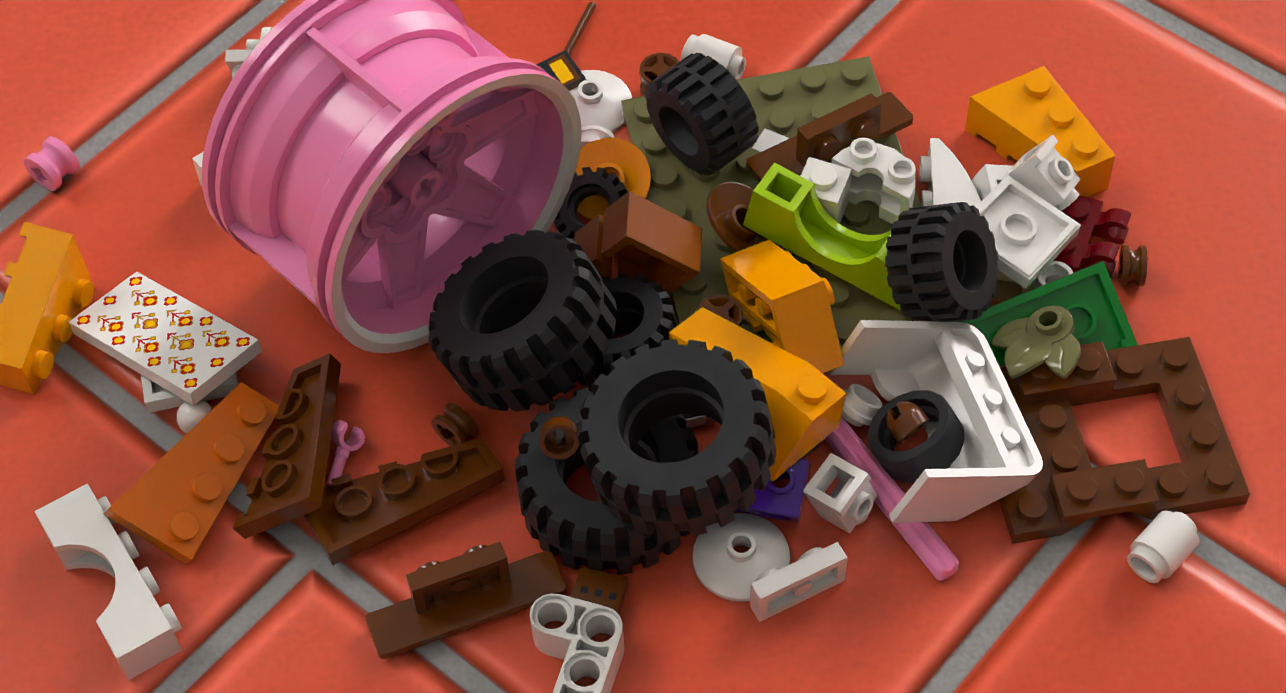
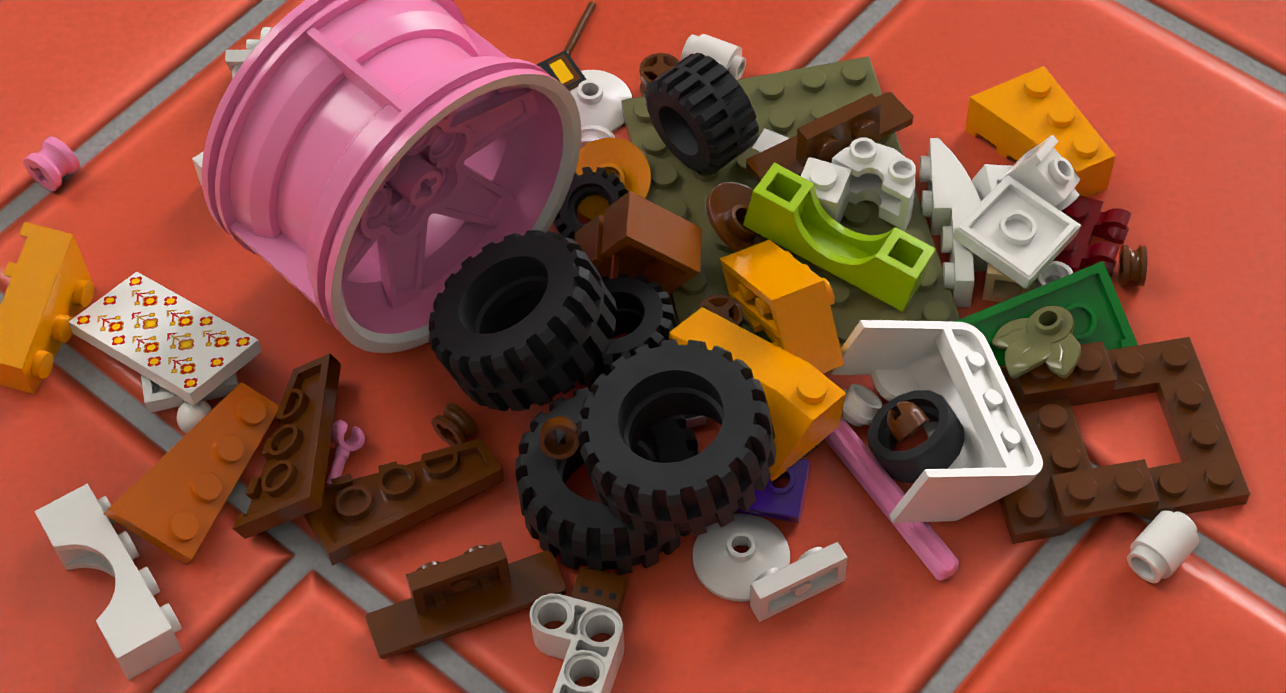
white brick [803,453,878,534] -> none
black tyre [885,202,999,322] -> none

